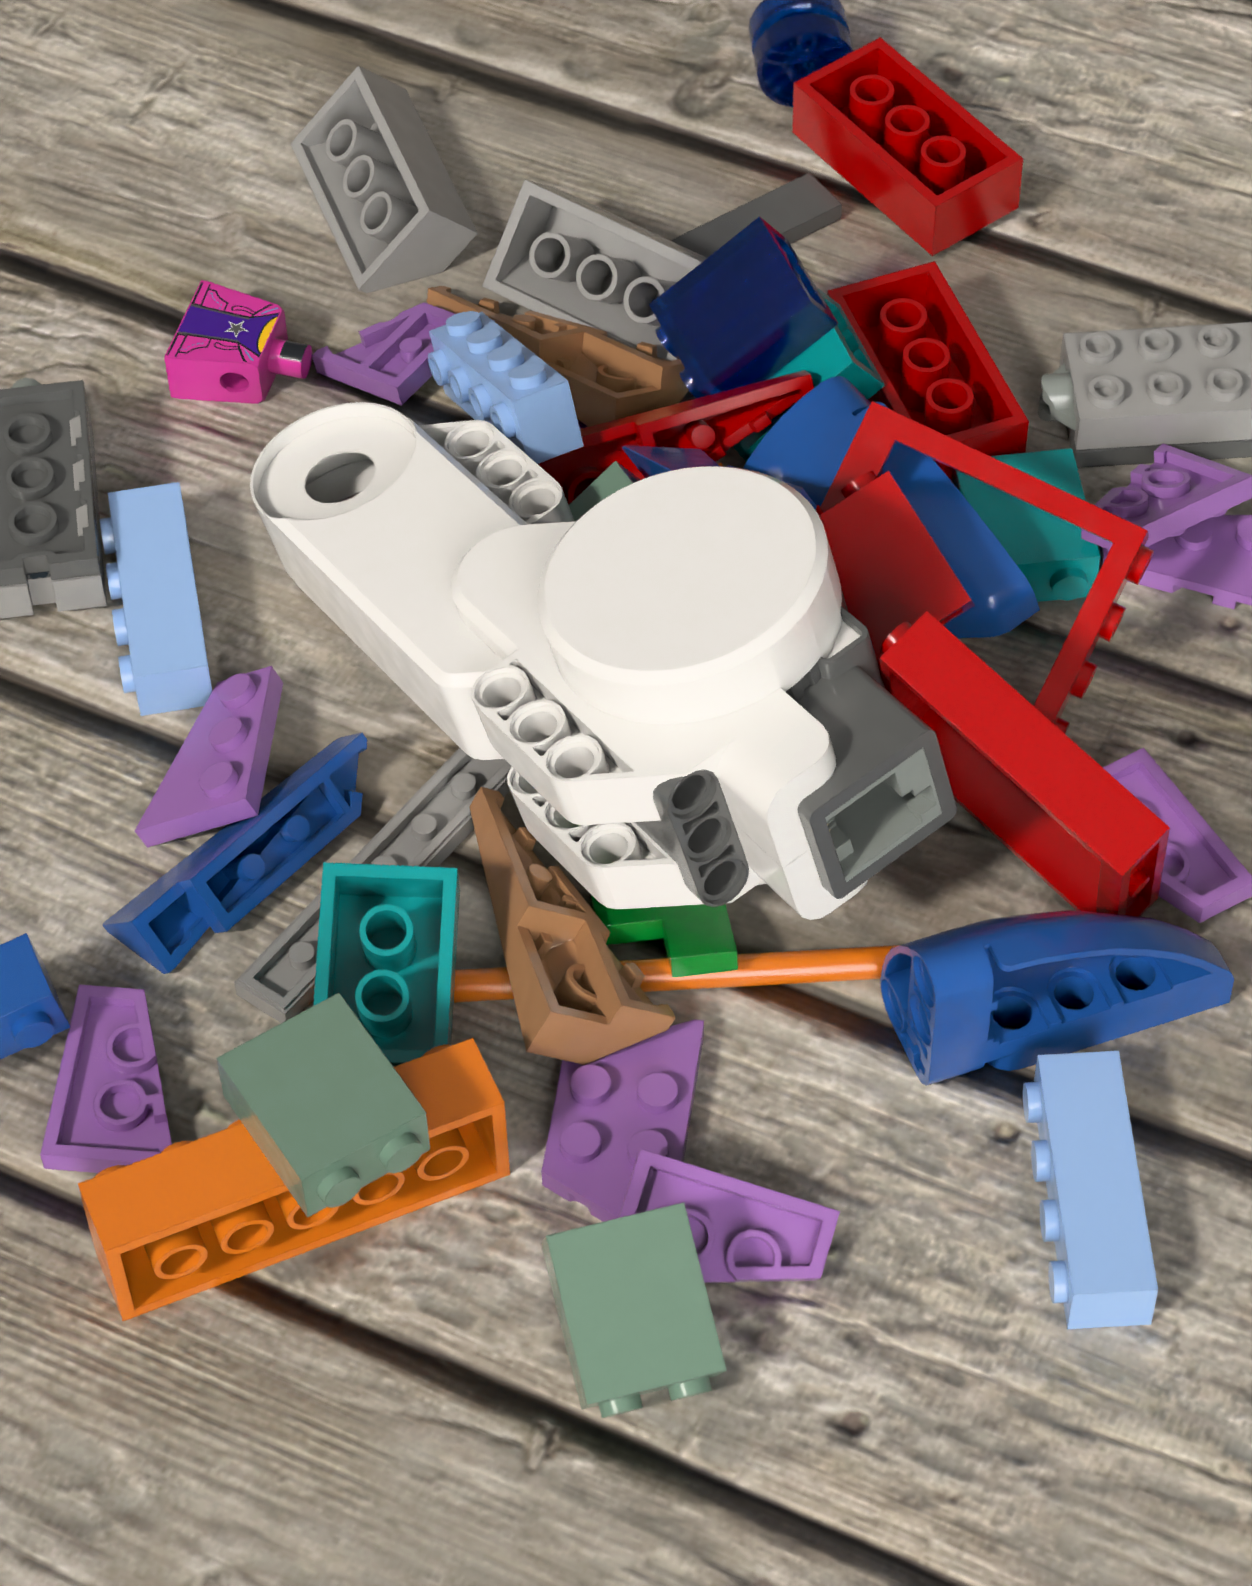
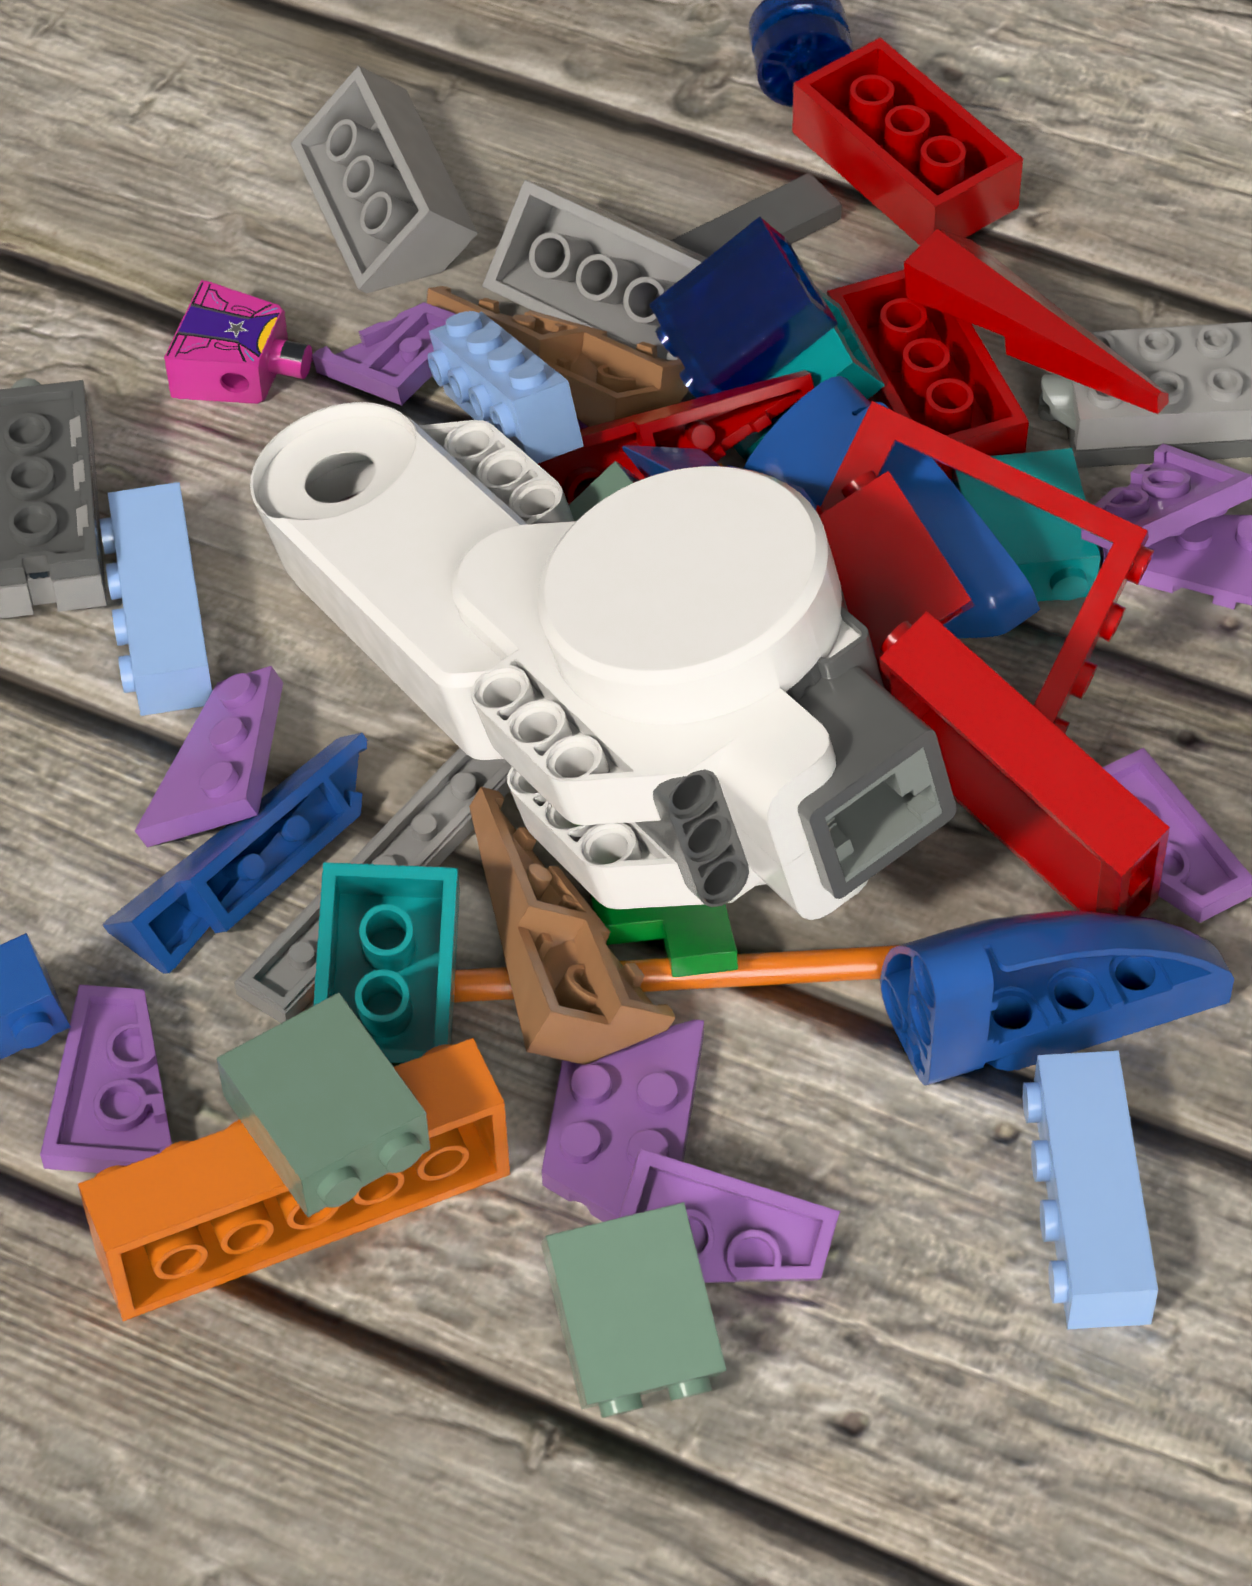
none -> red wedge [904,229,1169,414]

